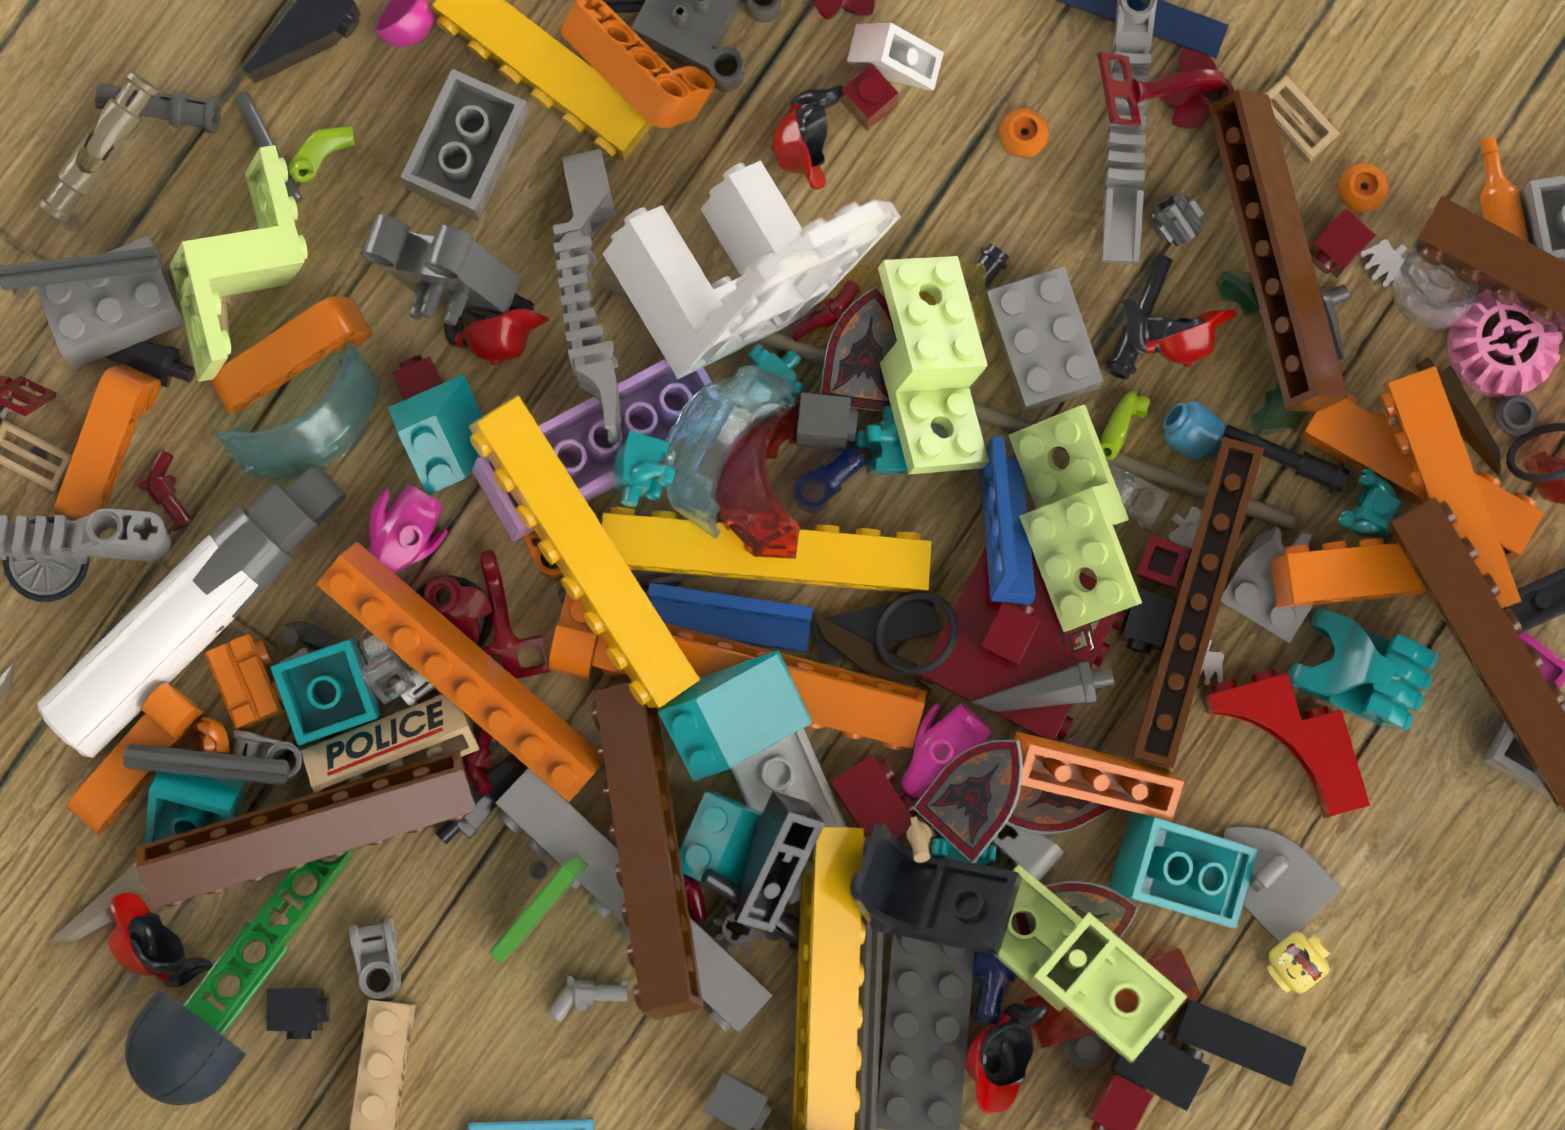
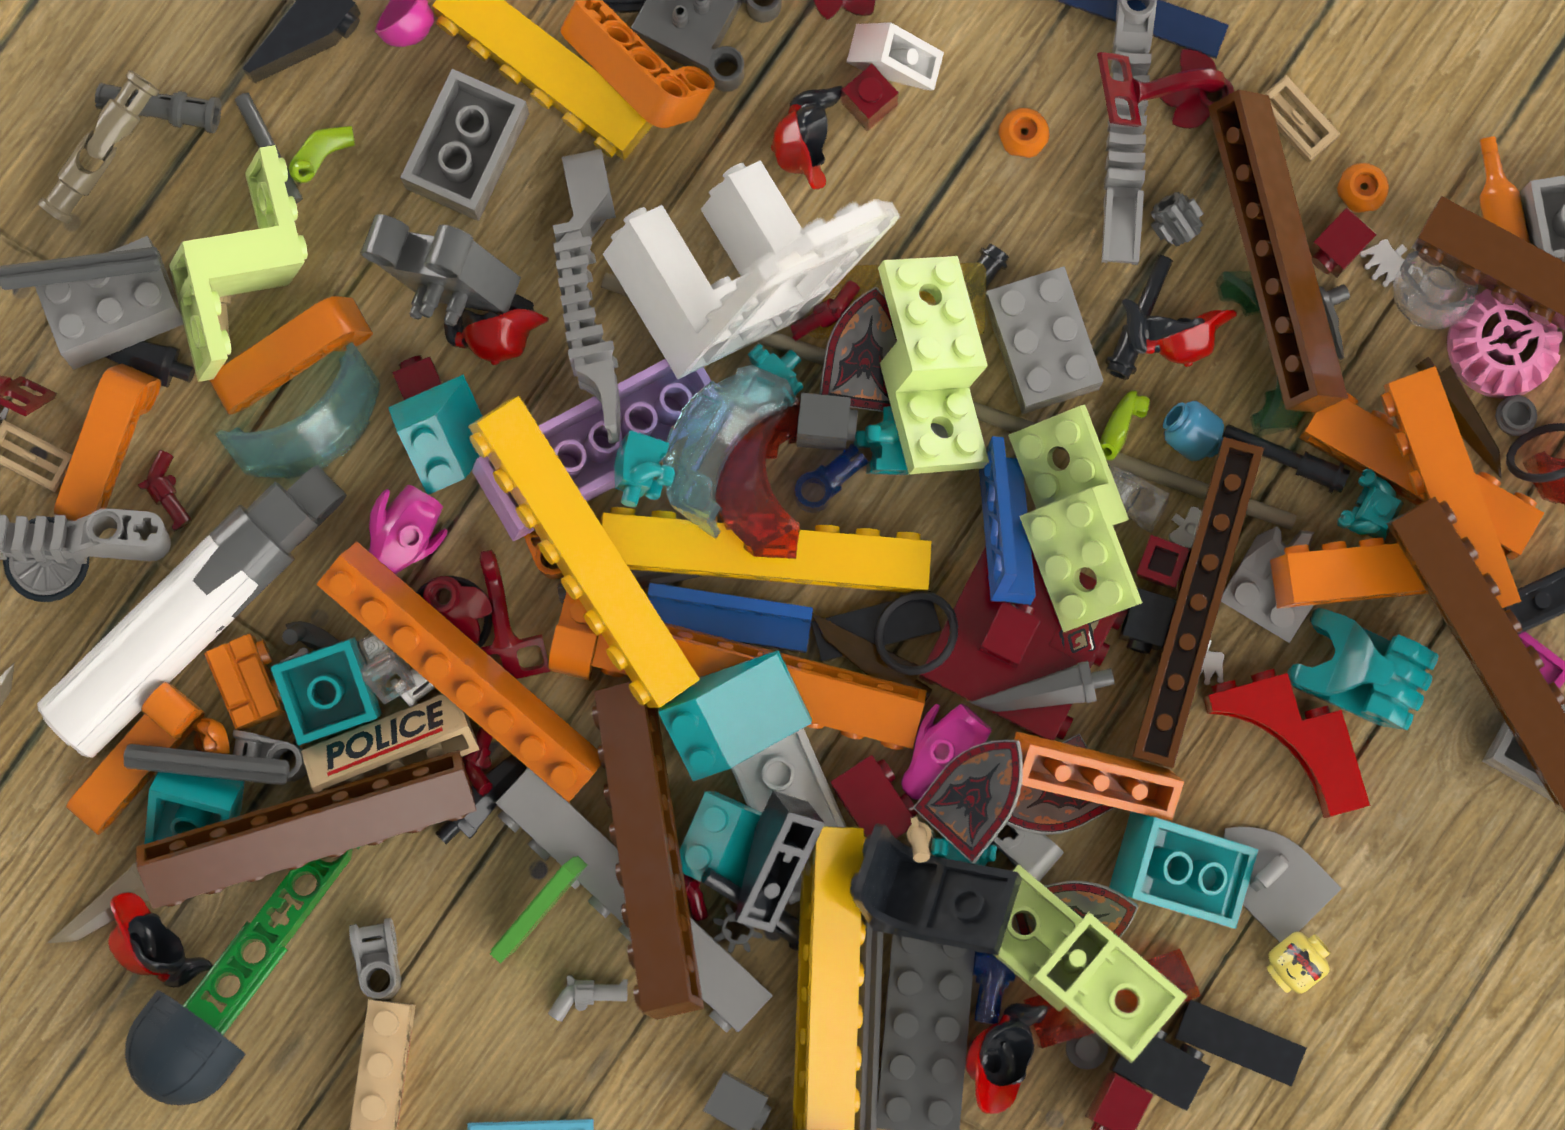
black brick [267,988,330,1039] -> none

